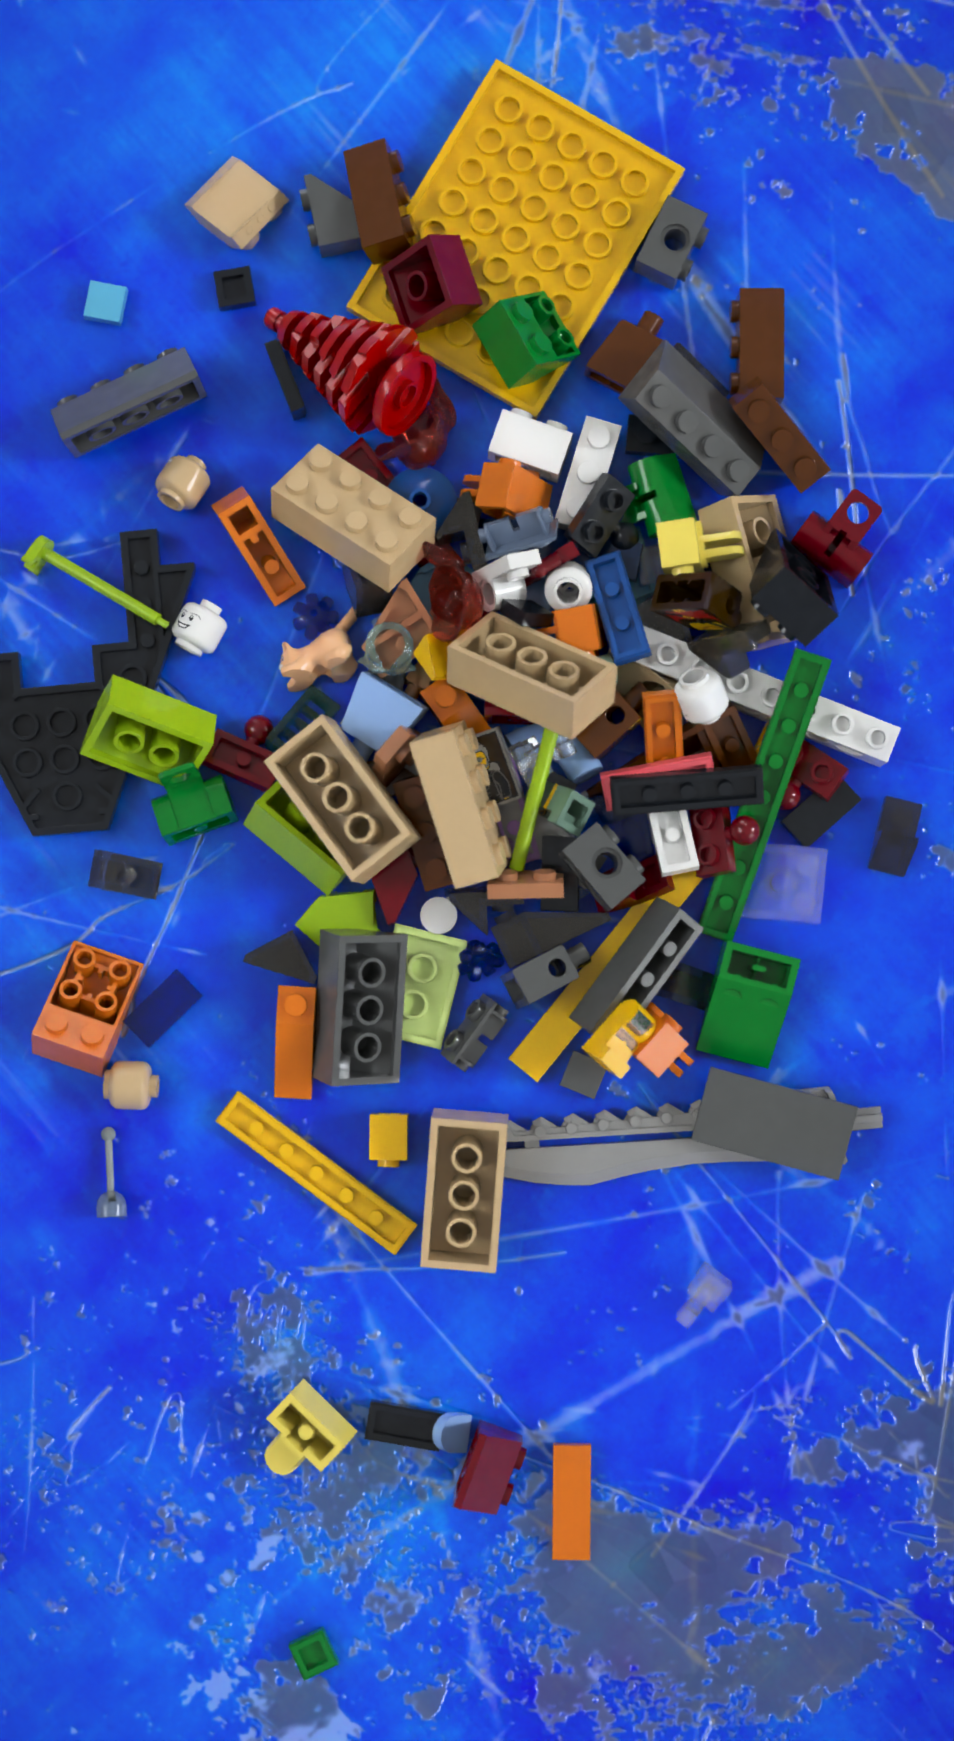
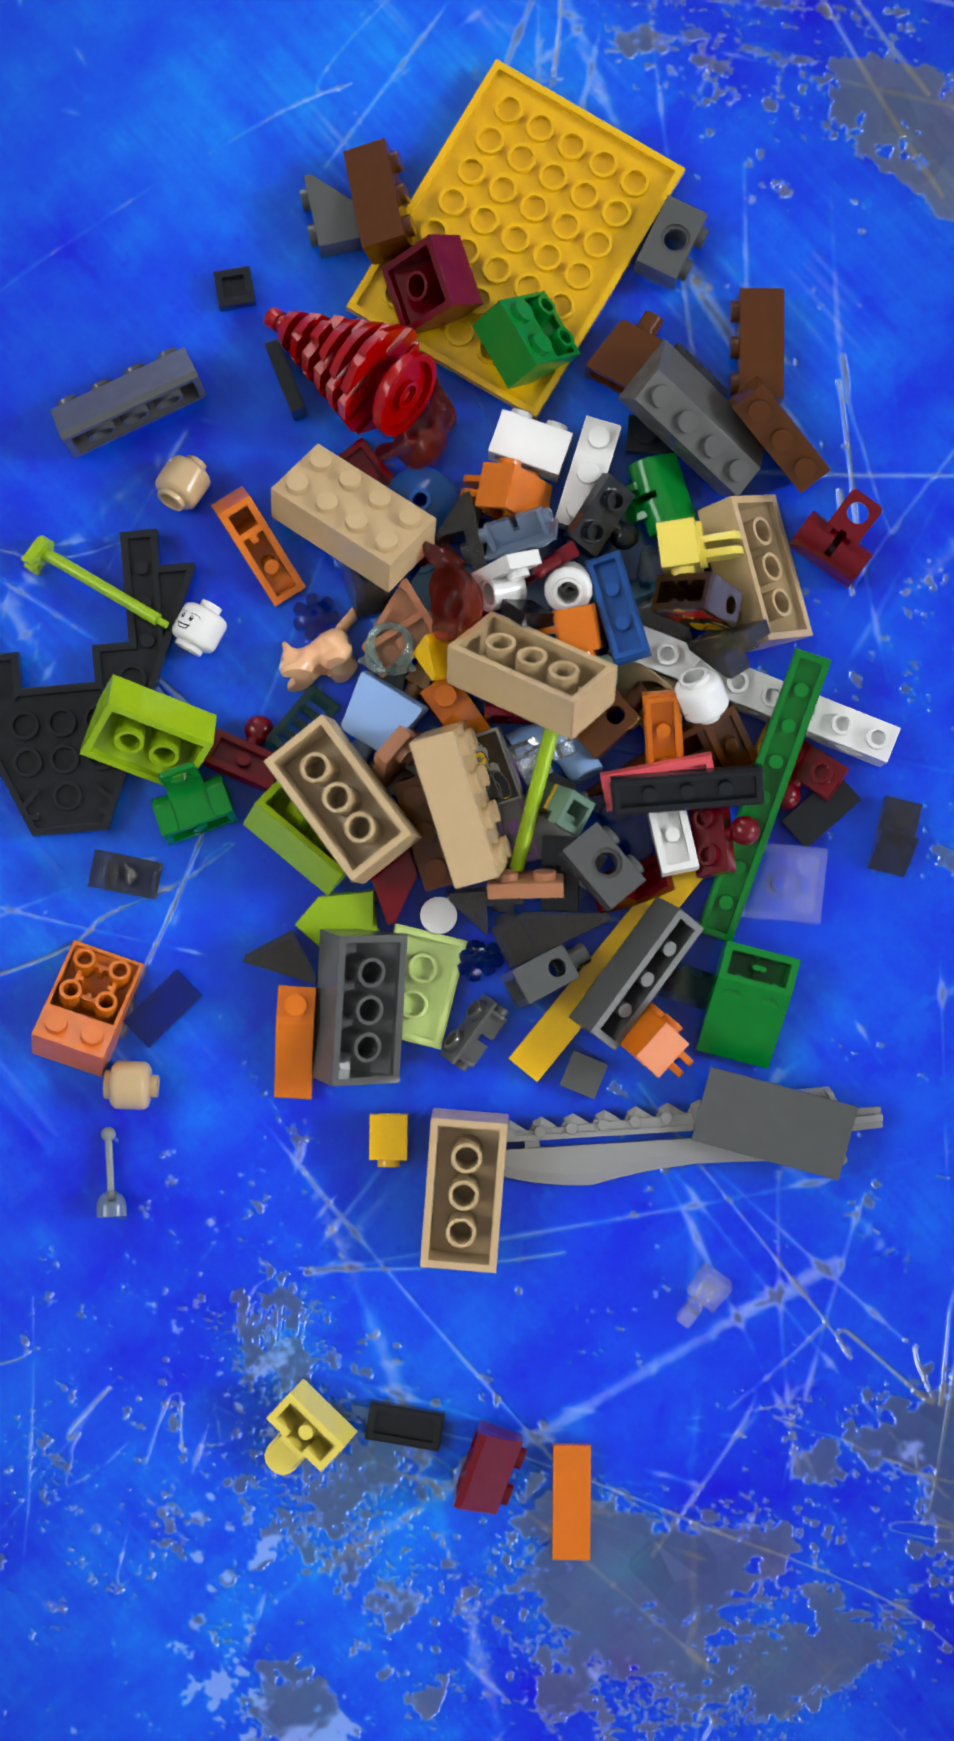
medium azure tile [83,280,128,326] -> none
tan slope [184,156,289,250] -> none
yellow tile [216,1091,418,1255] -> none
green tile [288,1626,339,1681] -> none
light blue tile [432,1412,472,1453] -> none
yellow leg [581,999,656,1079] -> none
black slope [749,528,839,647] -> none

